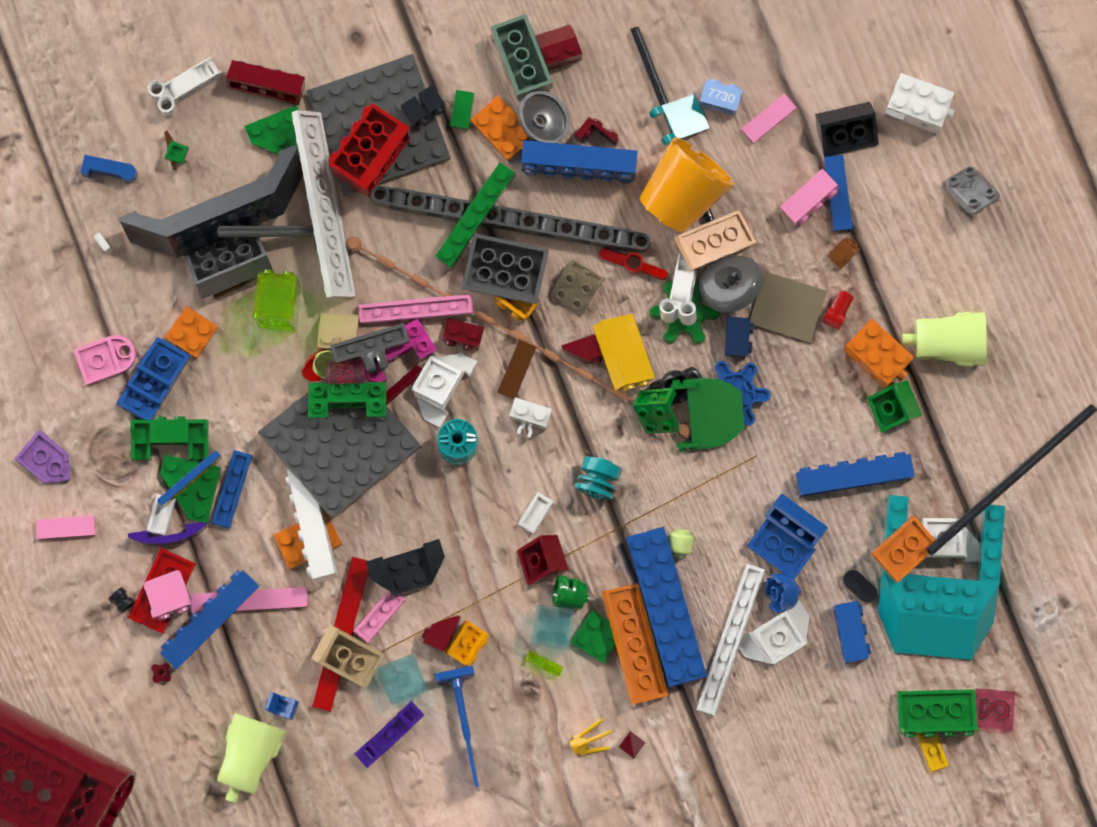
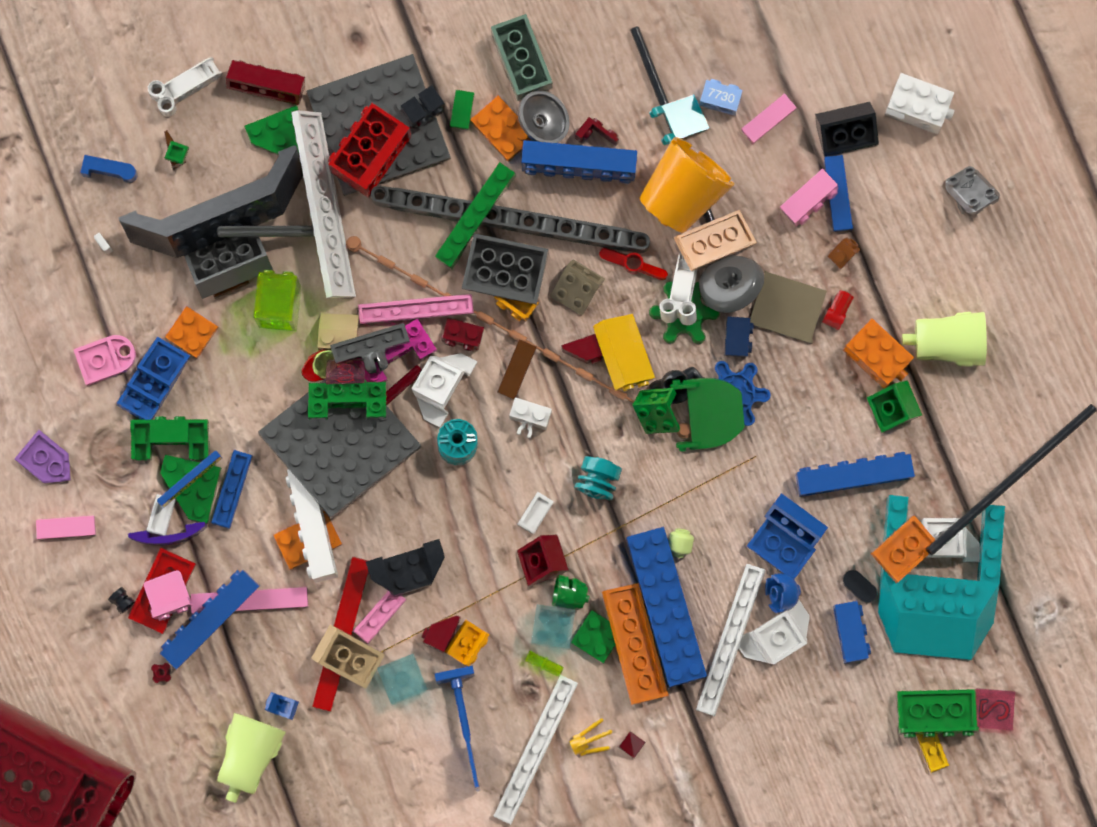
dark purple slope [354,701,424,768] -> none
dark red slope [535,24,582,71] -> none
none -> white tile [494,675,578,825]

